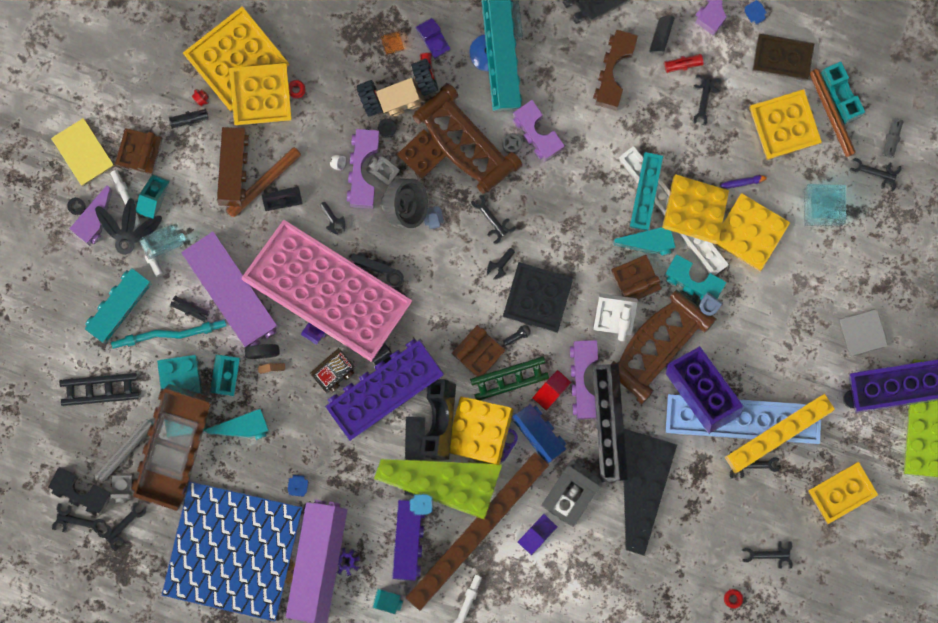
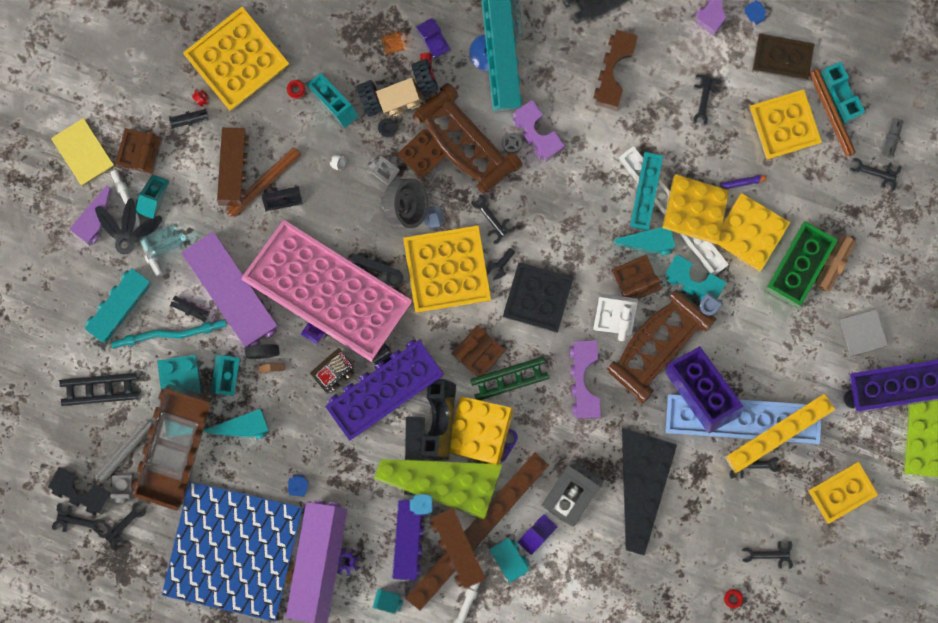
black bush [67,197,86,215] -> none
yellow plate [229,63,291,125] -> none
black bar [320,202,346,236] -> none
medium lavender arch [347,129,380,209] -> none
black piece [503,325,531,346] -> none
blue slope [512,404,567,464] -> none
red slope [532,370,572,411] -> none
black brick [592,364,628,482] -> none
black slope [649,16,675,56] -> none
red pin [664,54,704,73] -> none
clear light blue brick [804,184,846,226] -> none
none -> teal slope [306,73,359,129]
none -> yellow plate [403,225,491,313]
none -> reddish brown brick [430,508,486,590]
none -> teal brick [489,538,530,583]
none -> green brick [765,221,838,309]
none -> medium nougat piece [815,235,856,293]

